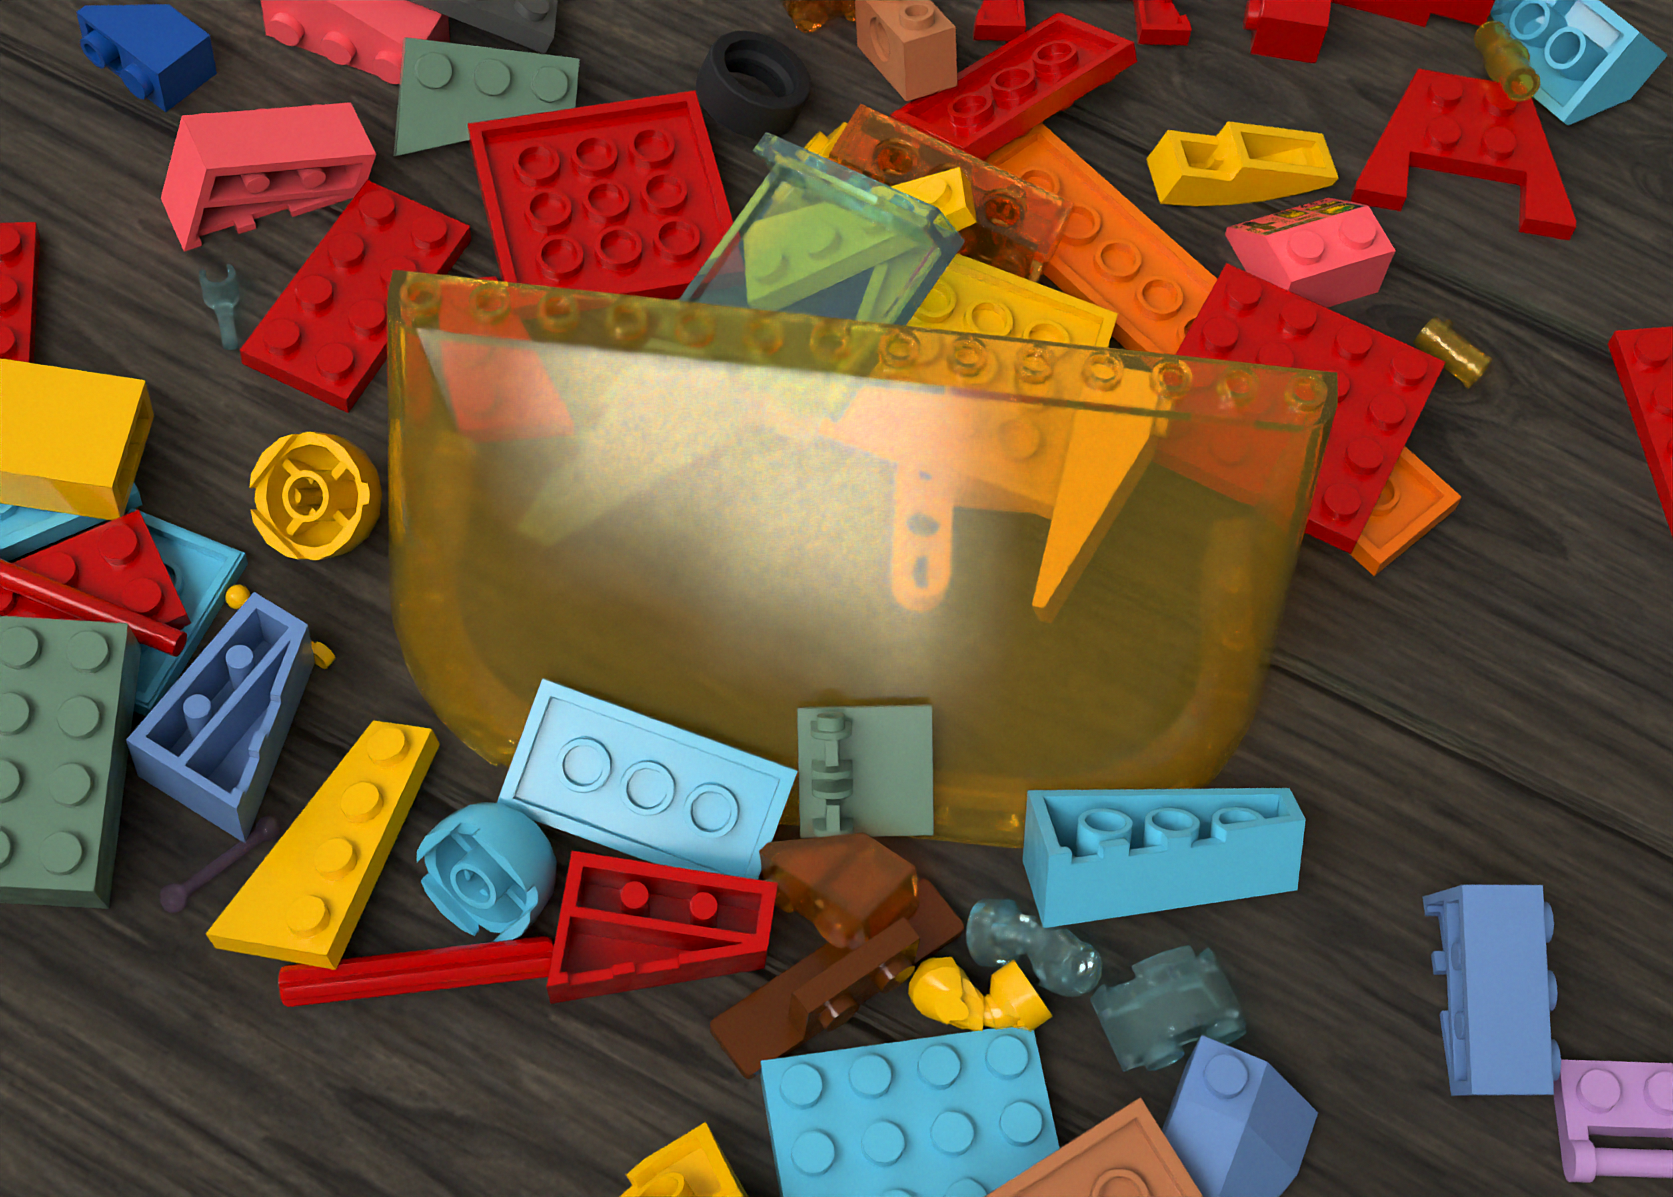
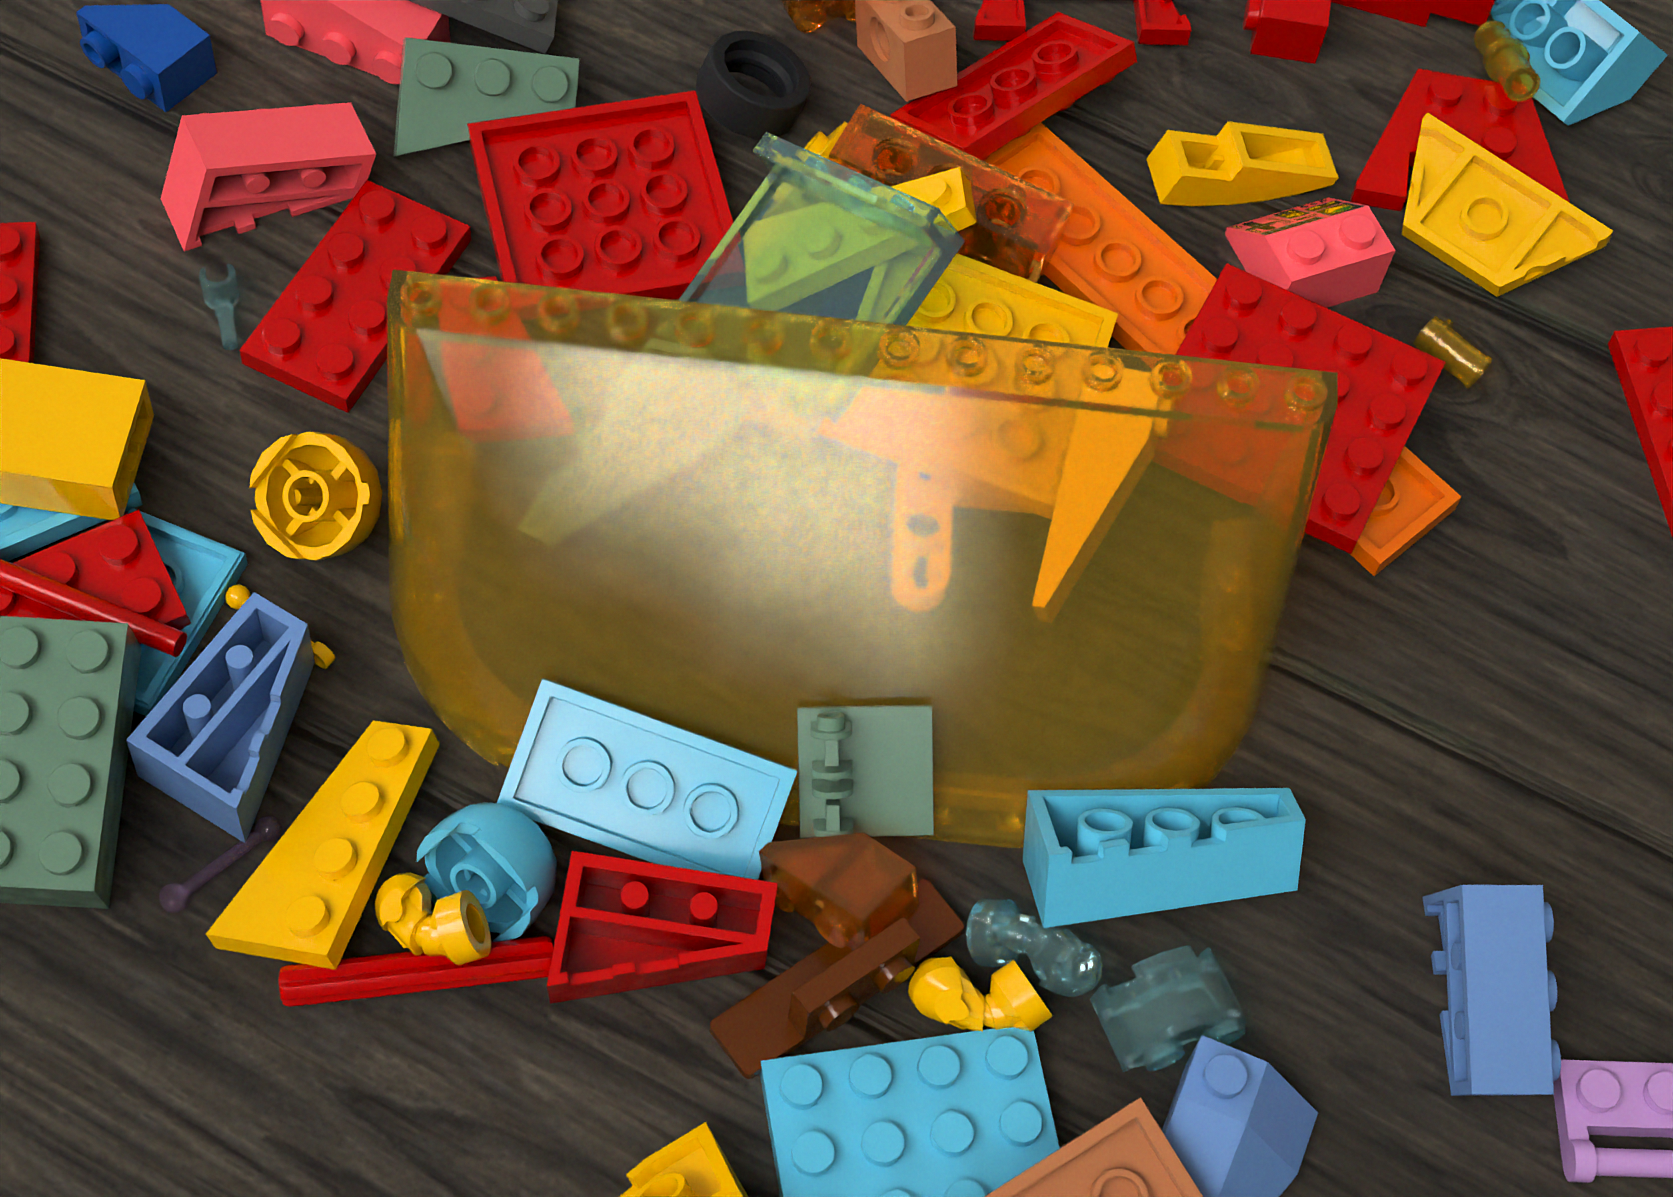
none -> yellow arm [375,873,491,965]
none -> yellow wing [1401,112,1613,297]

